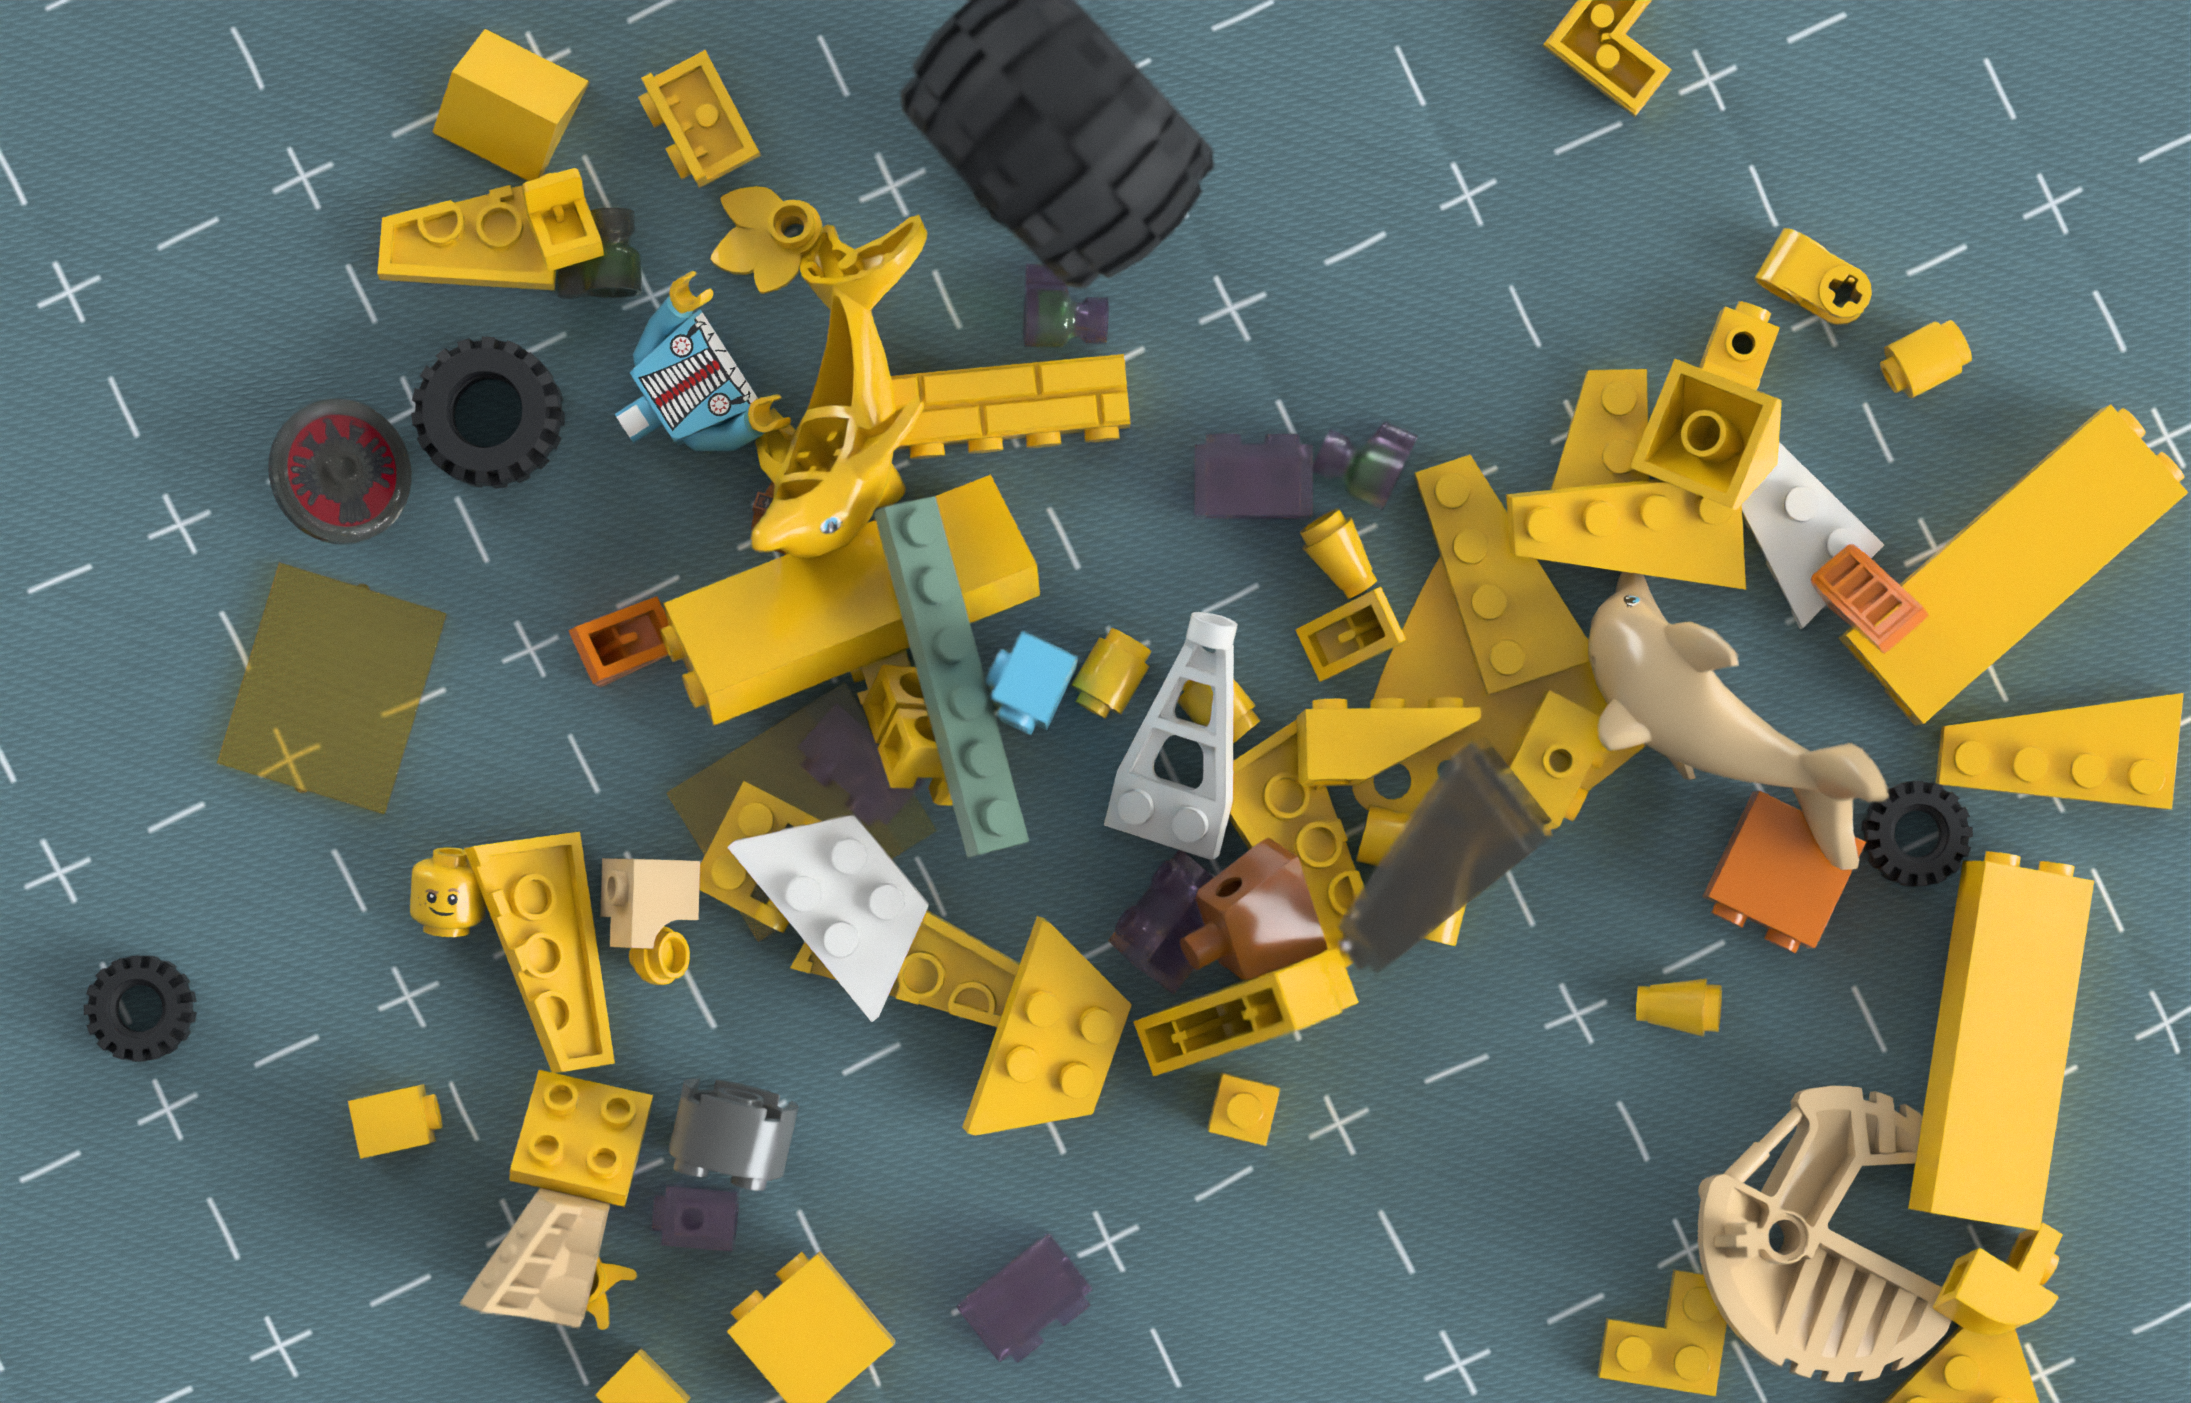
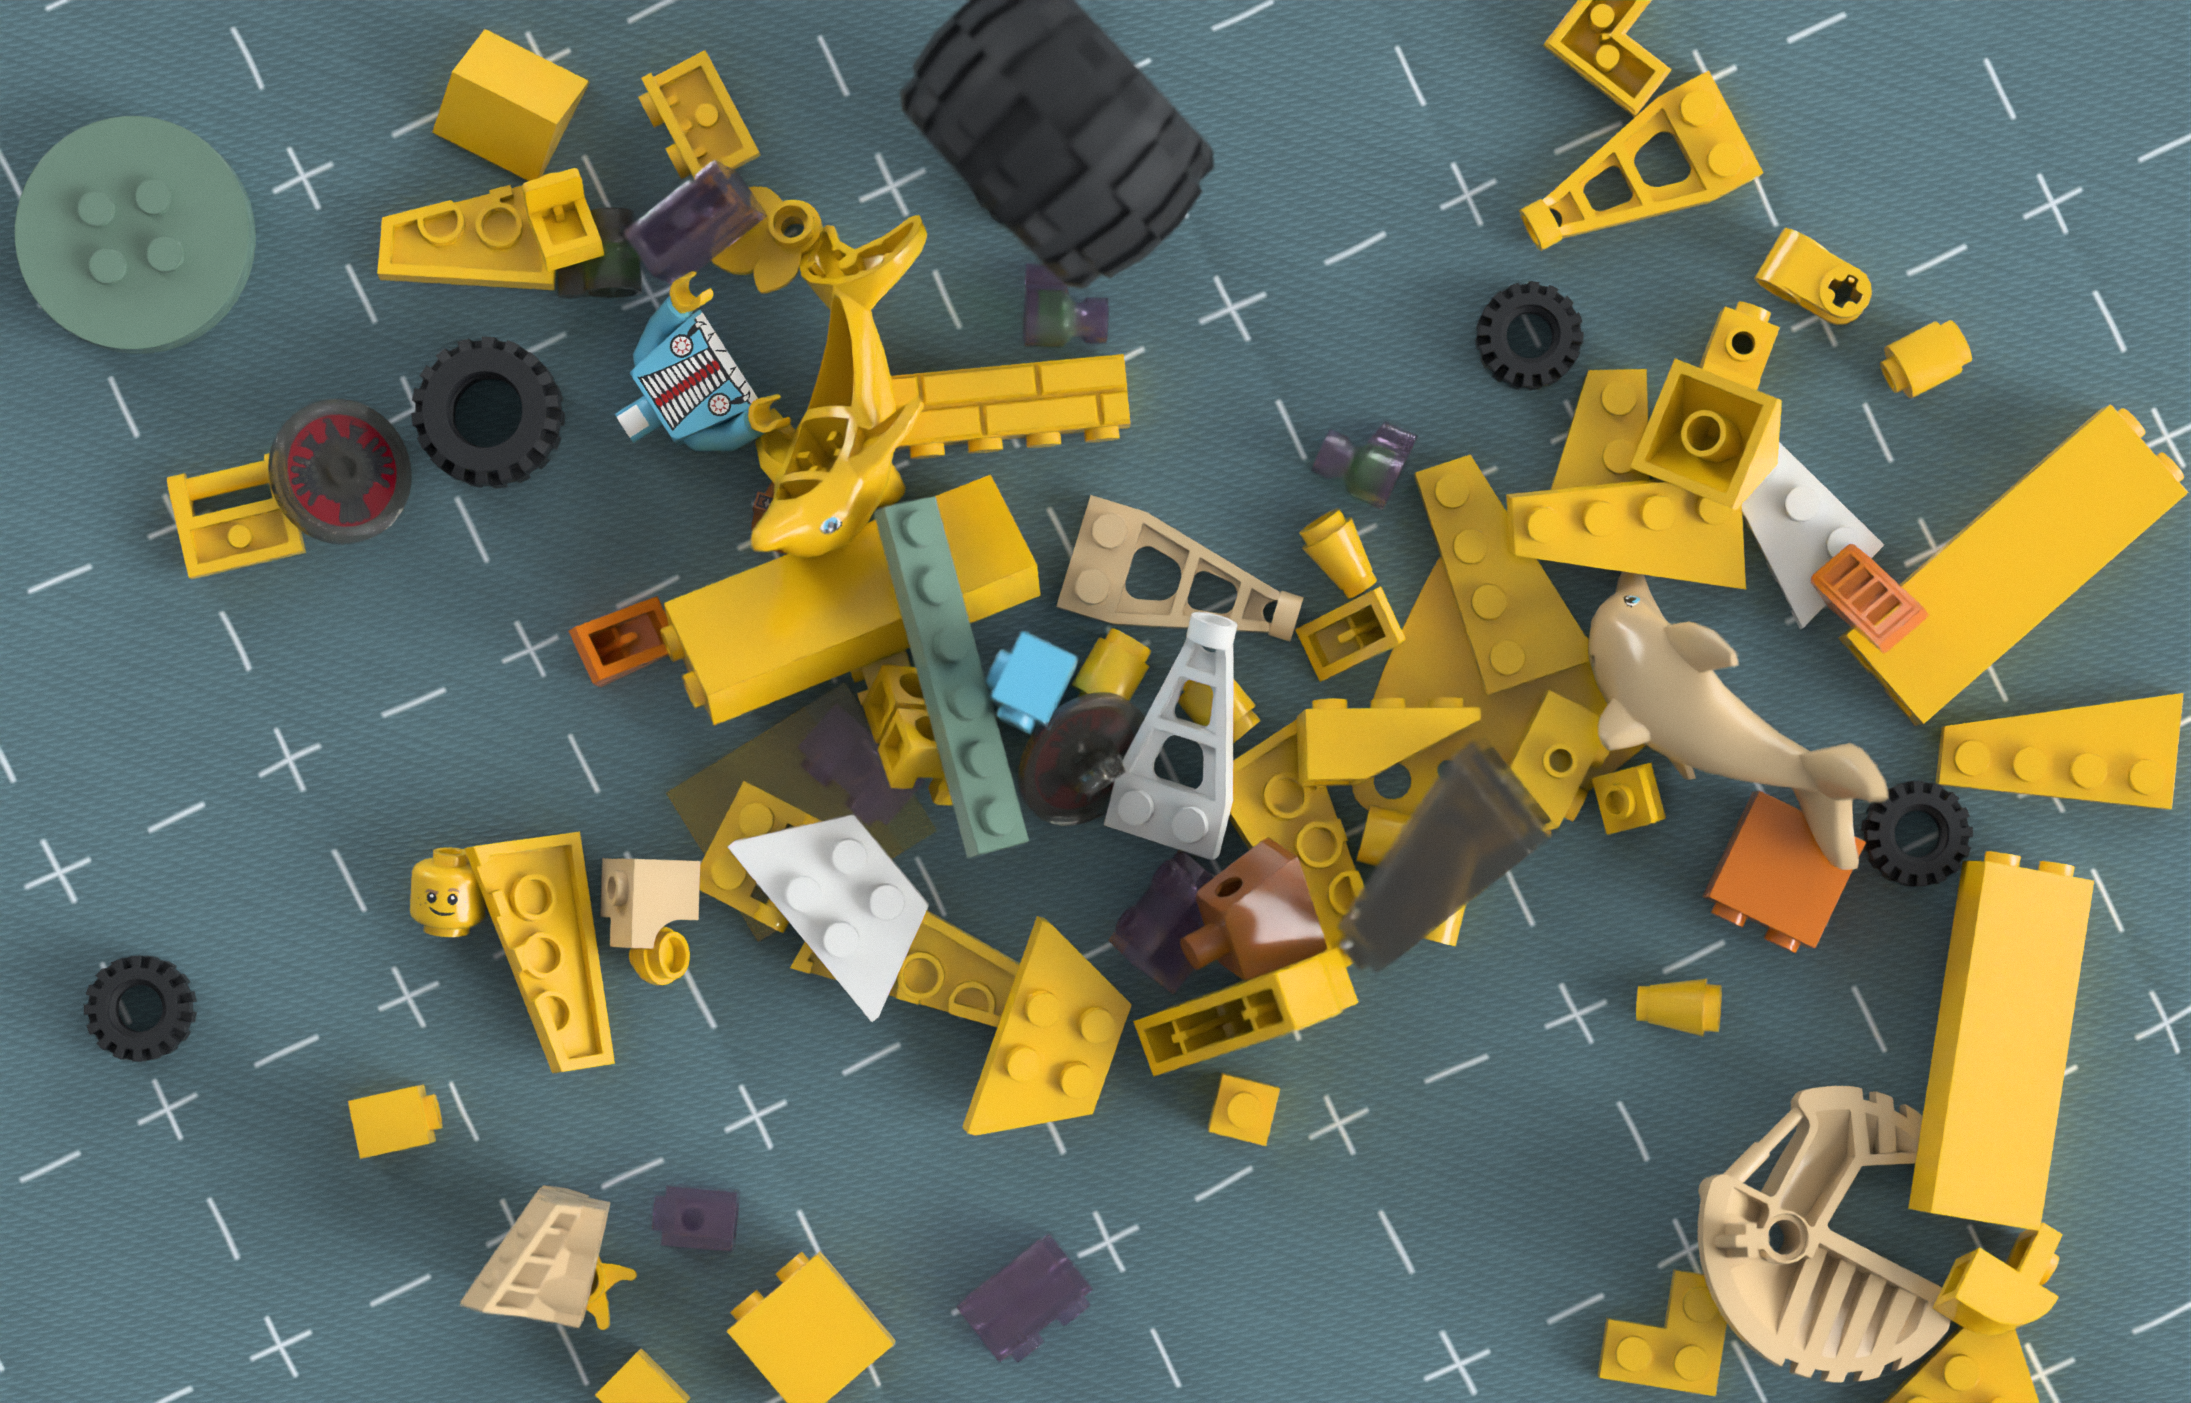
clear yellow piece [217,562,447,814] -> none
yellow plate [509,1070,653,1207] -> none
dark grey brick [668,1078,799,1191] -> none
clear purple brick [1194,434,1313,519] -> none
none -> sand green brick [15,116,256,354]
none -> yellow plate [167,450,306,579]
none -> clear purple brick [624,159,767,285]
none -> clear smoke shield [1018,692,1145,826]
none -> tan plate [1056,495,1304,642]
none -> black tyre [1475,281,1584,391]
none -> yellow plate [1519,70,1763,251]
none -> yellow bracket [1592,763,1666,835]

